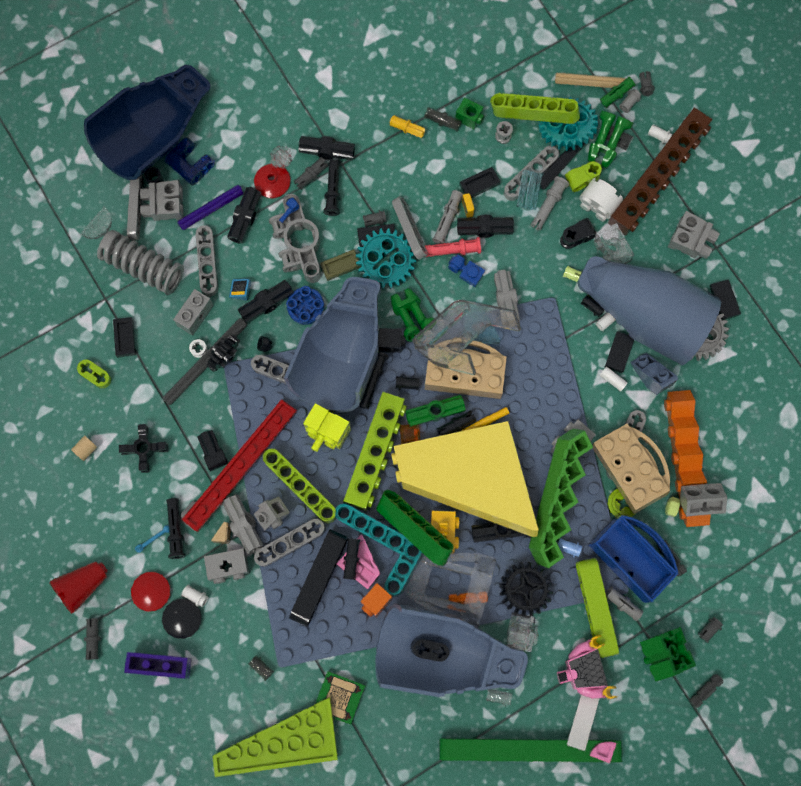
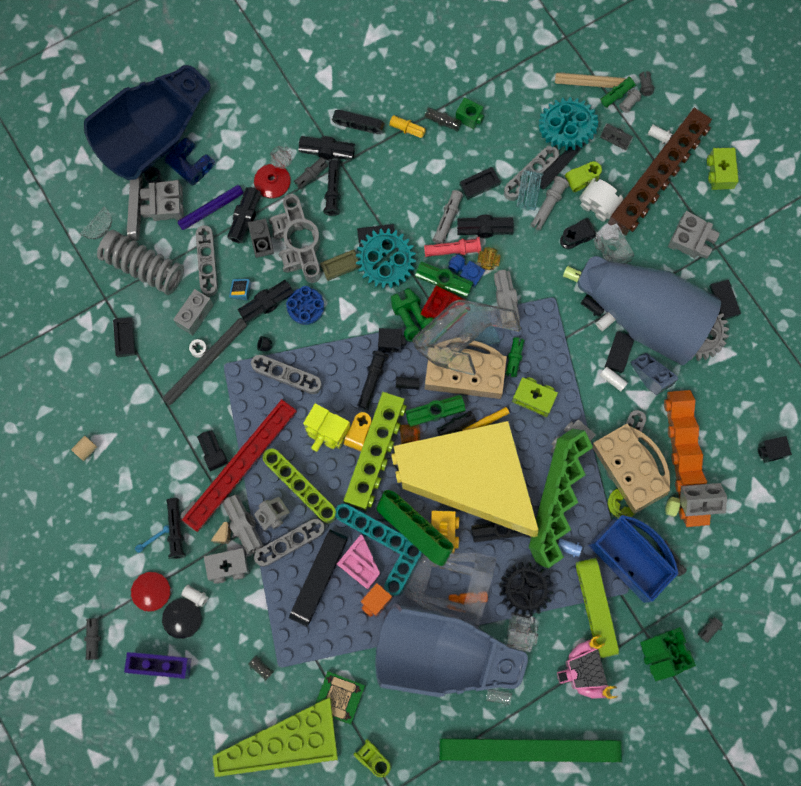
red cone [49,561,108,614] -> none
lime beam [77,360,111,389] -> none
black pin [119,424,168,473] -> none
black gear [206,334,240,372] -> none
blue hand [279,197,299,223] -> none
sand blue windscreen [284,277,381,413] -> none
black pin [343,538,360,580] -> none
dark grey pin [363,210,387,227] -> none
light grey beam [392,196,428,260] -> none
black beam [410,638,449,662] -> none
yellow tile [462,193,475,218] -> none
lime beam [490,93,580,124] -> none
light grey bush [495,121,513,144] -> none
white sticker [567,695,600,751] -> none
green piece [588,111,633,169] -> none
bright pink tile [589,742,616,763] -> none
light grey pin [605,587,643,621] -> none
dark grey axle [689,674,724,708] -> none
none -> dark grey slope [248,218,274,258]
none -> black beam [332,110,385,134]
none -> yellow piece [343,412,372,451]
none -> lime piece [353,739,391,777]
none -> green piece [415,261,473,298]
none -> red wing [421,286,468,323]
none -> clear yellow gear [477,247,501,270]
none -> green pin [505,337,525,377]
none -> lime brick [512,377,558,417]
none -> lime brick [707,148,739,190]
none -> black brick [758,436,792,463]

